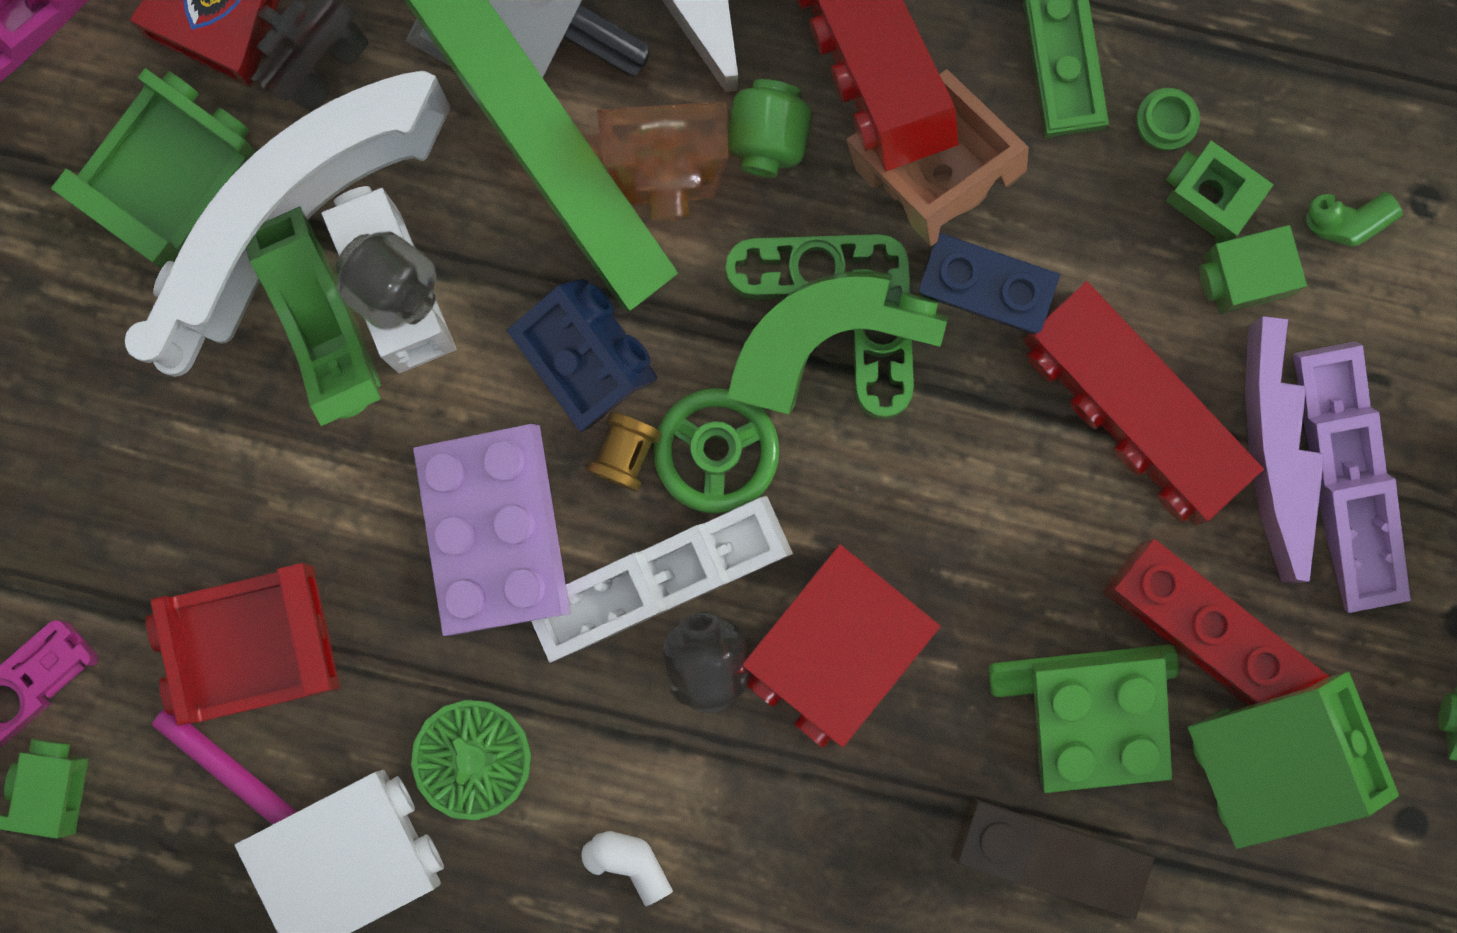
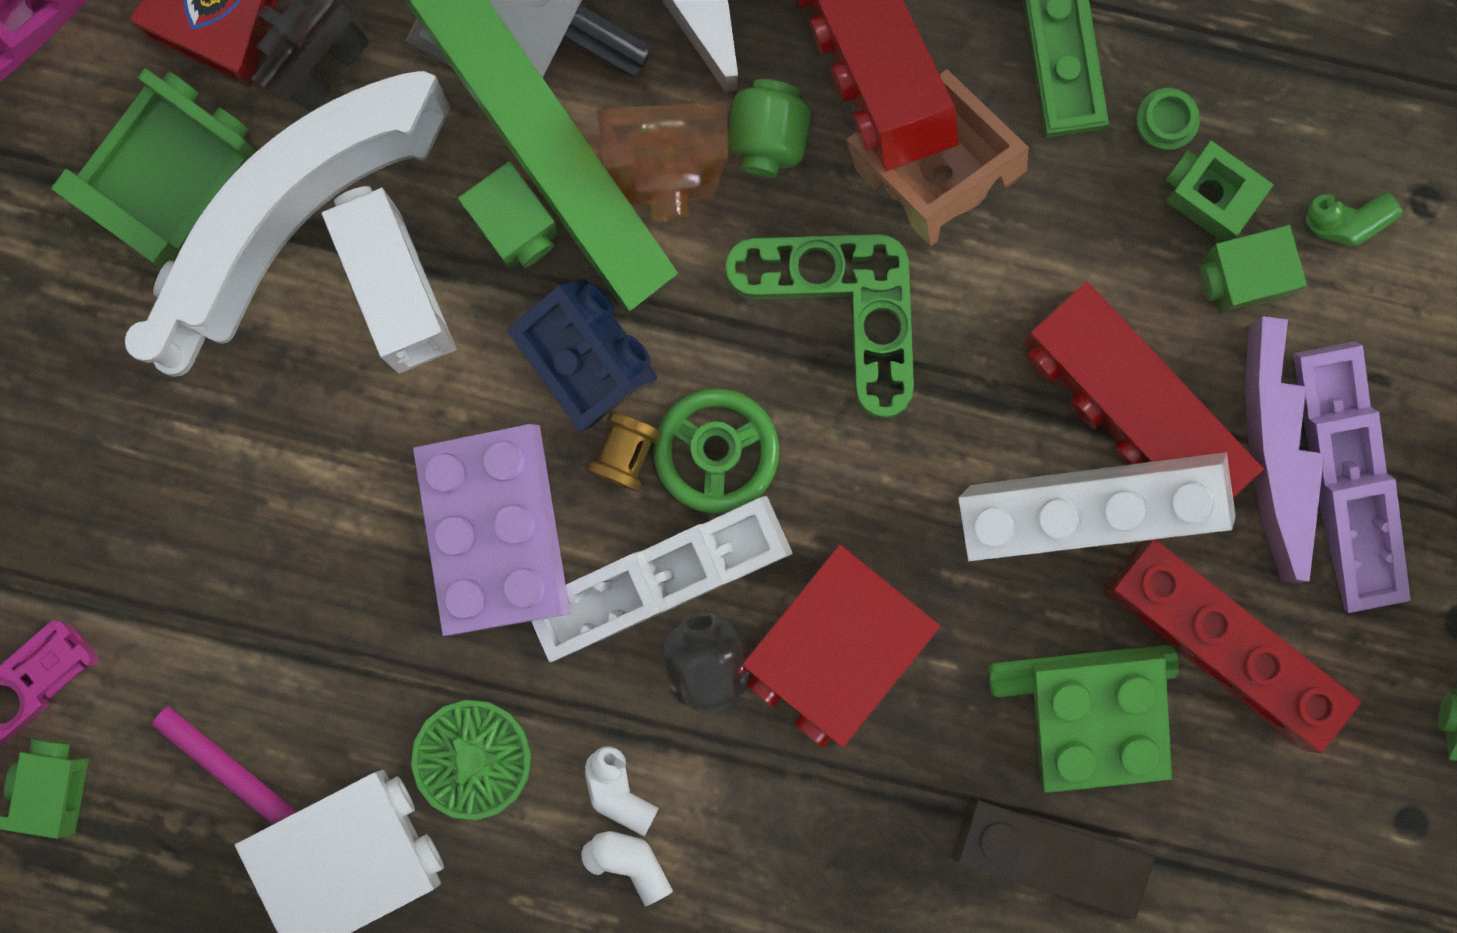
red panel [146,563,341,726] -> none
bright green arch [246,206,381,426] -> none
clear smoke head [335,231,437,331] -> none
bright green arch [727,271,949,414] -> none
dark blue bracket [918,233,1061,335] -> none
bright green panel [1188,671,1399,849] -> none
none -> bright green brick [458,161,559,270]
none -> white arm [584,746,659,836]
none -> white brick [959,452,1236,561]

